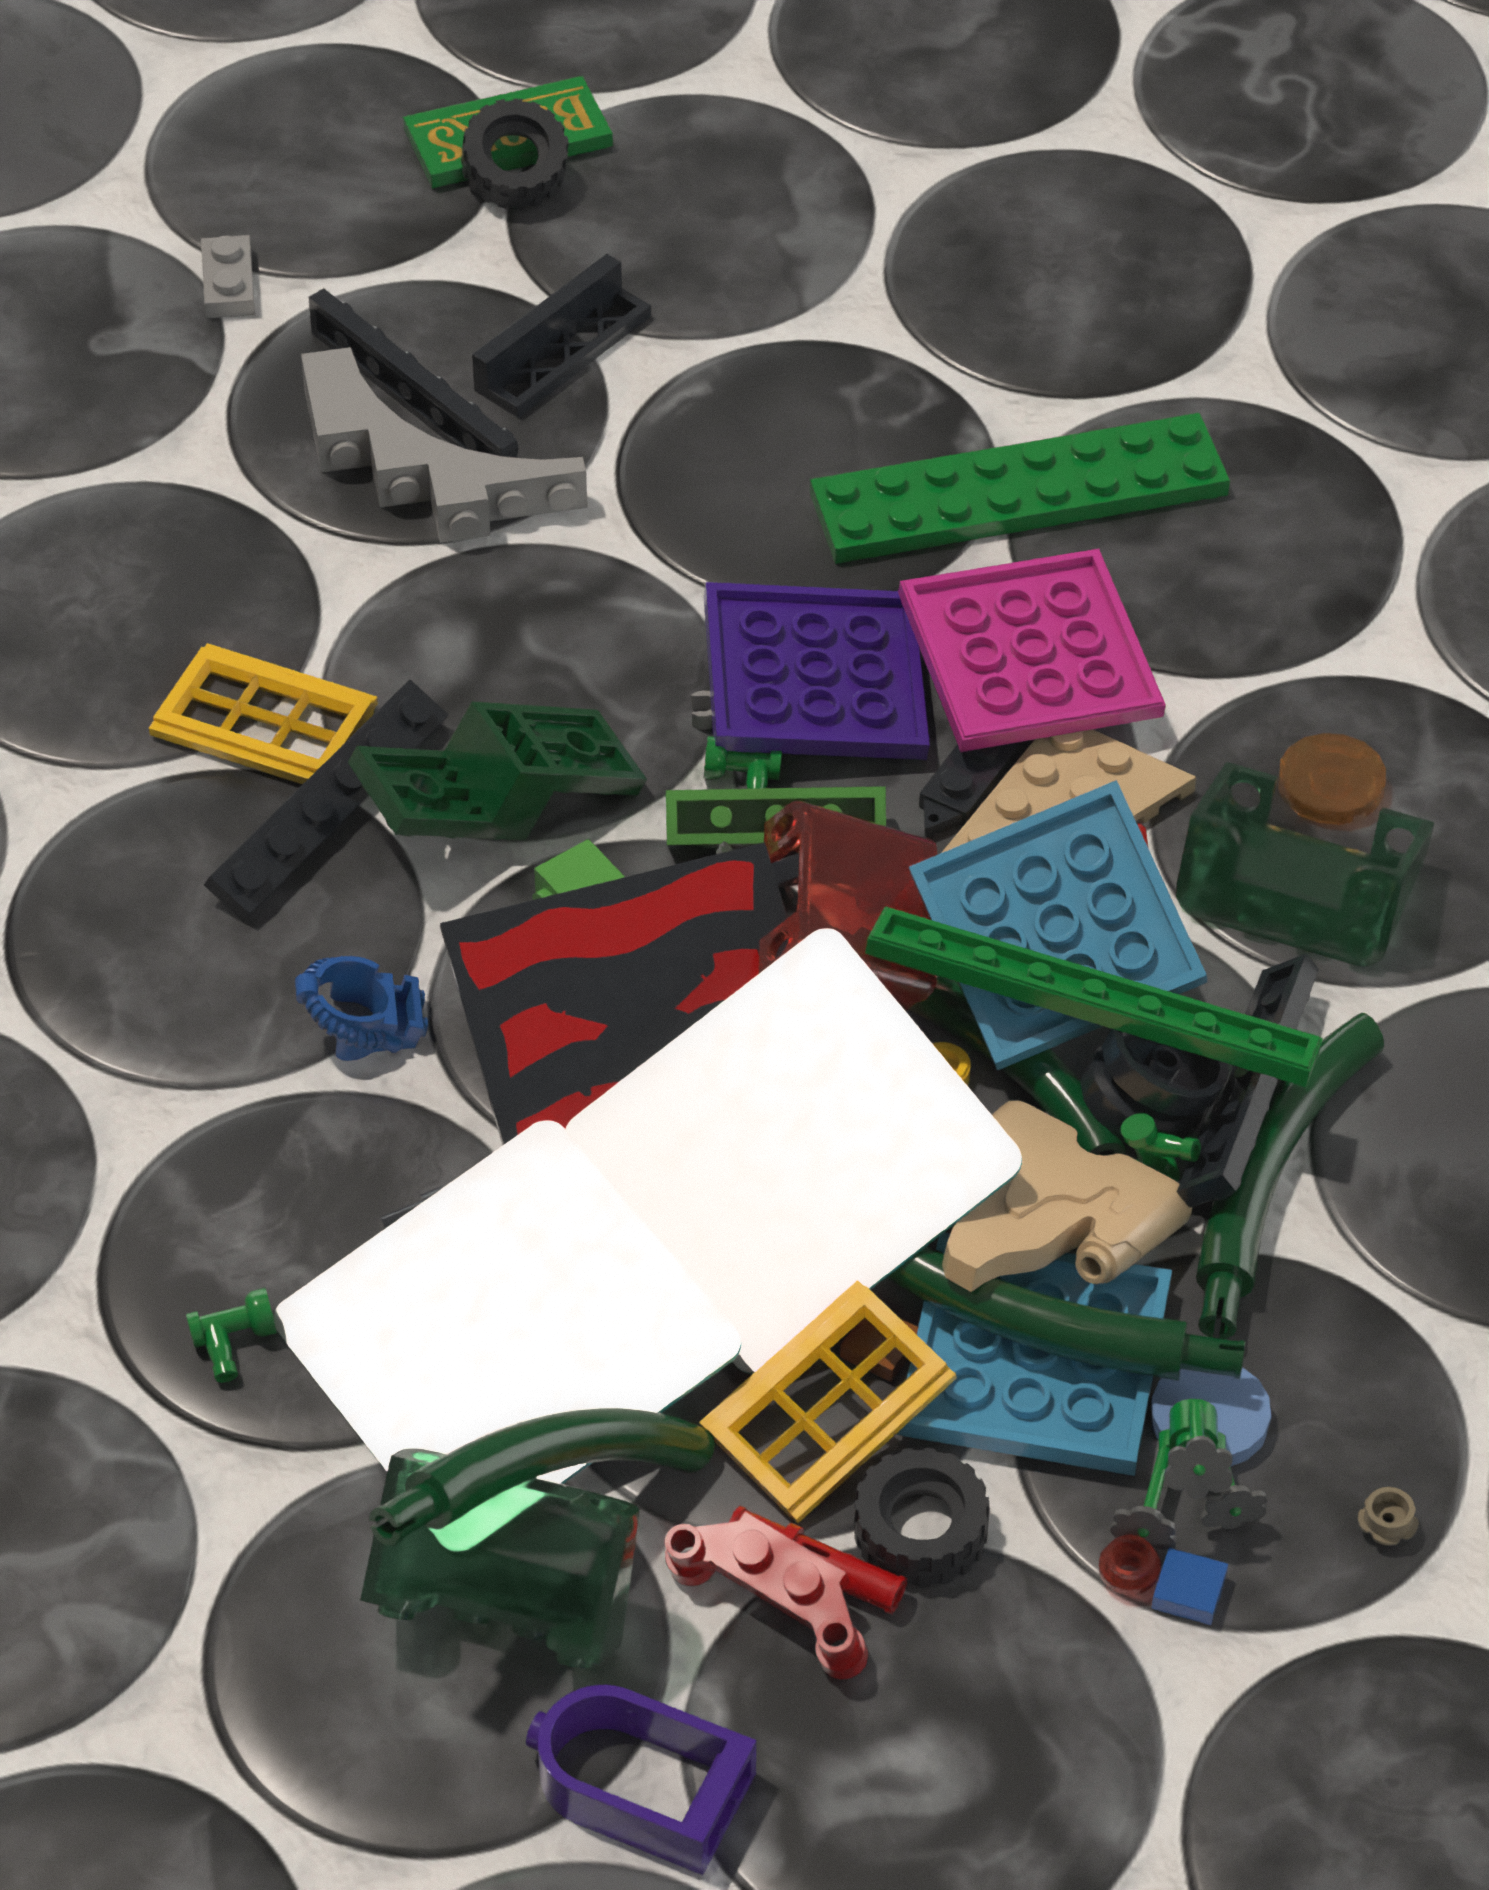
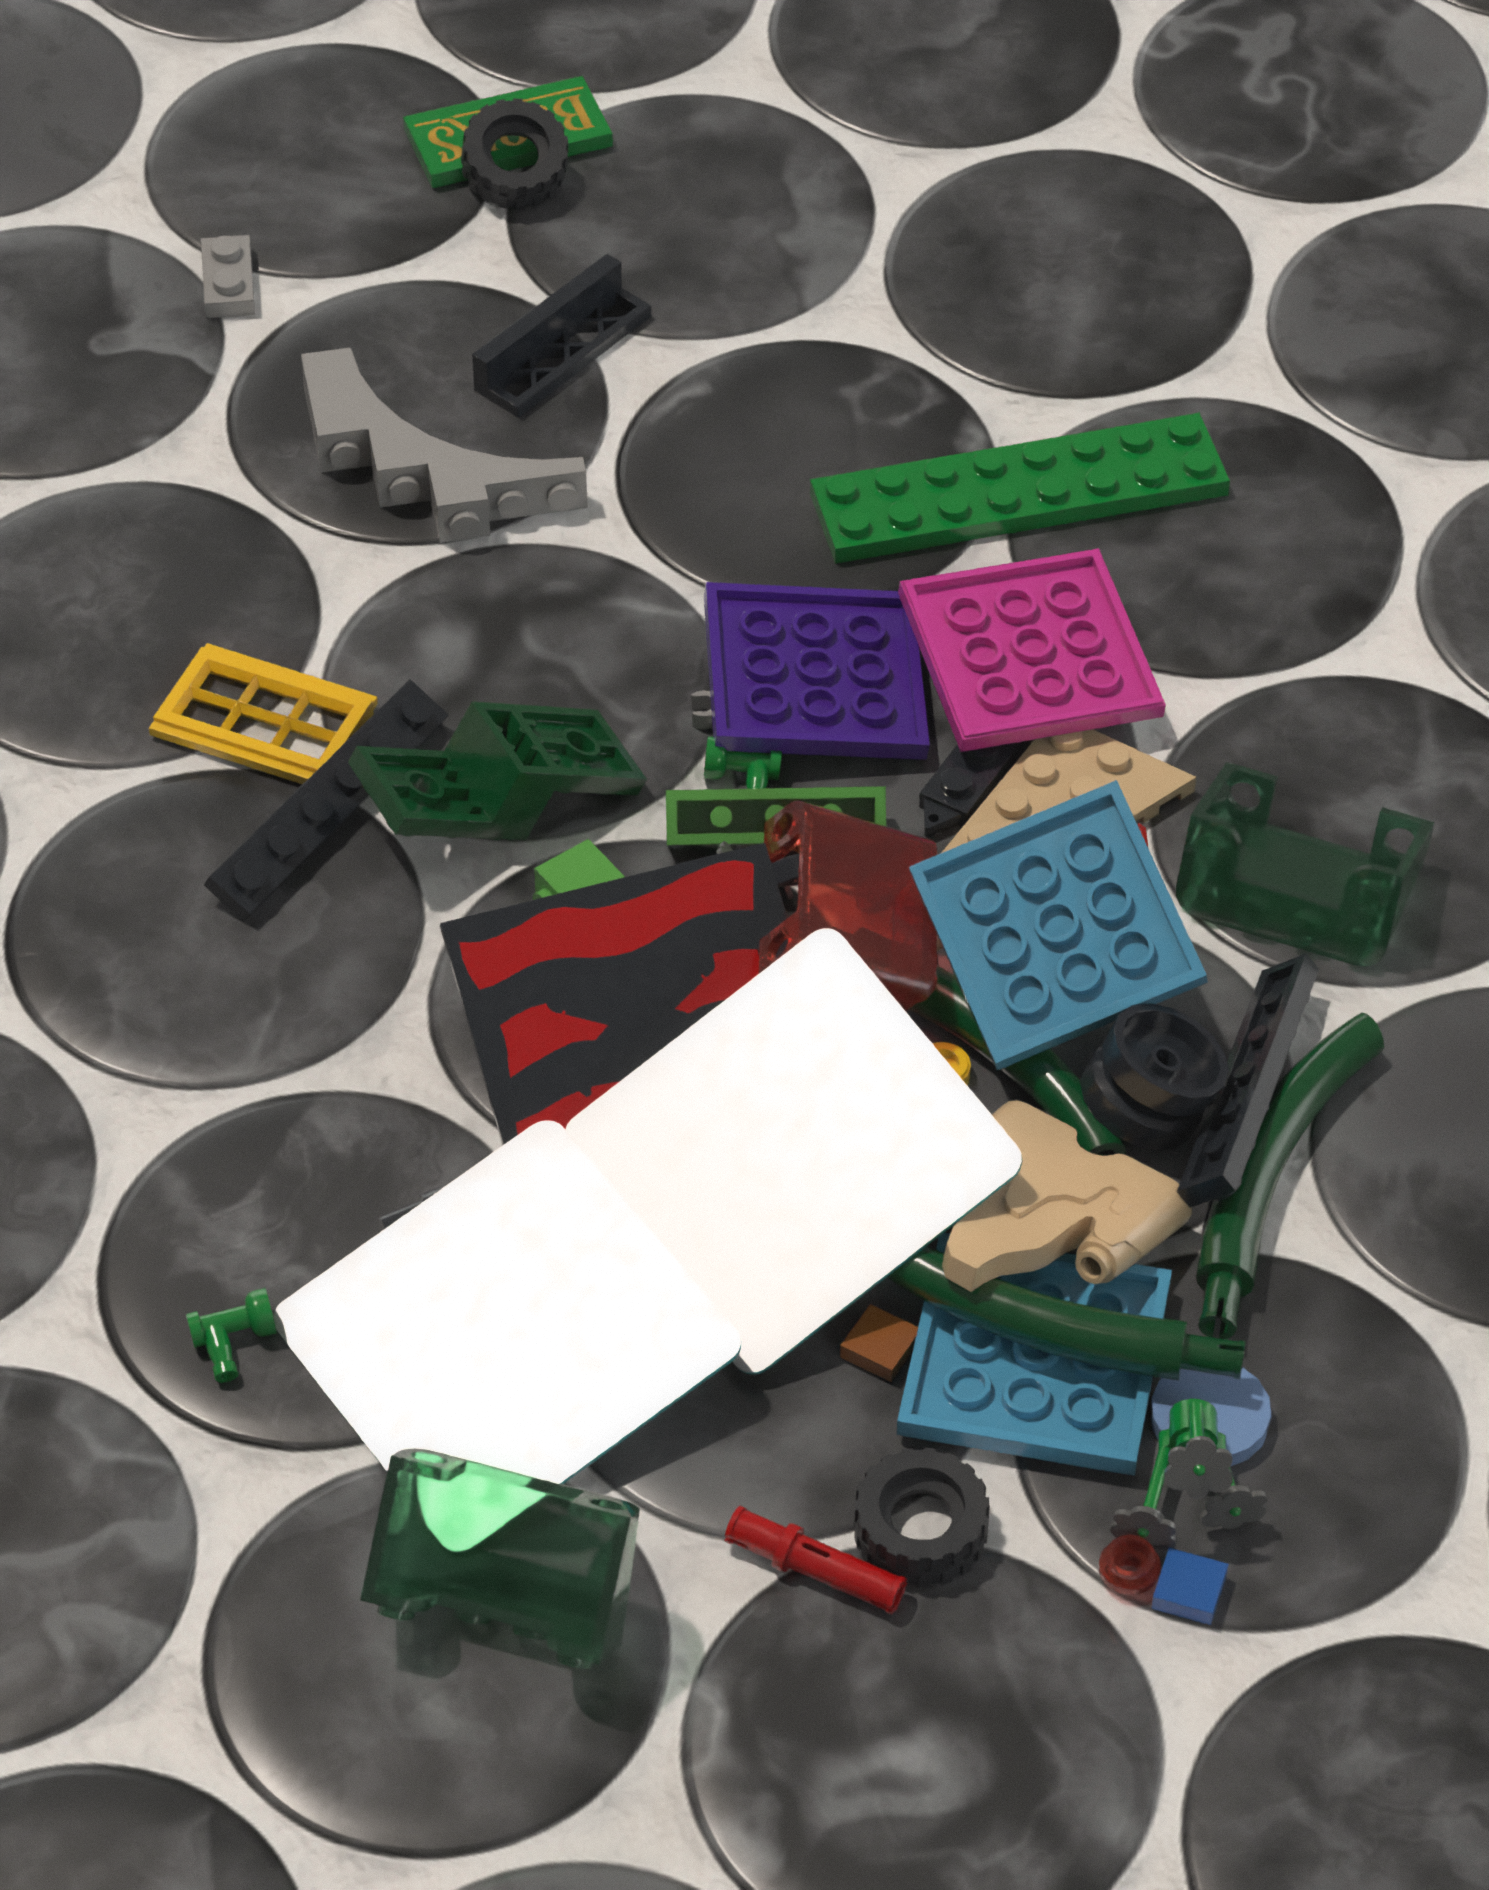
blue piece [295,956,428,1061] -> none
black plate [308,288,519,458] -> none
dark green animal [369,1408,715,1546] -> none
dark purple window [525,1685,756,1875] -> none
plate [665,1511,868,1679] -> none
yellow piece [699,1279,957,1524] -> none
green tile [865,907,1323,1087] -> none
green piece [1121,1113,1201,1183] -> none
clear orange tile [1278,733,1386,825] -> none
dark tan plate [1358,1487,1419,1545] -> none

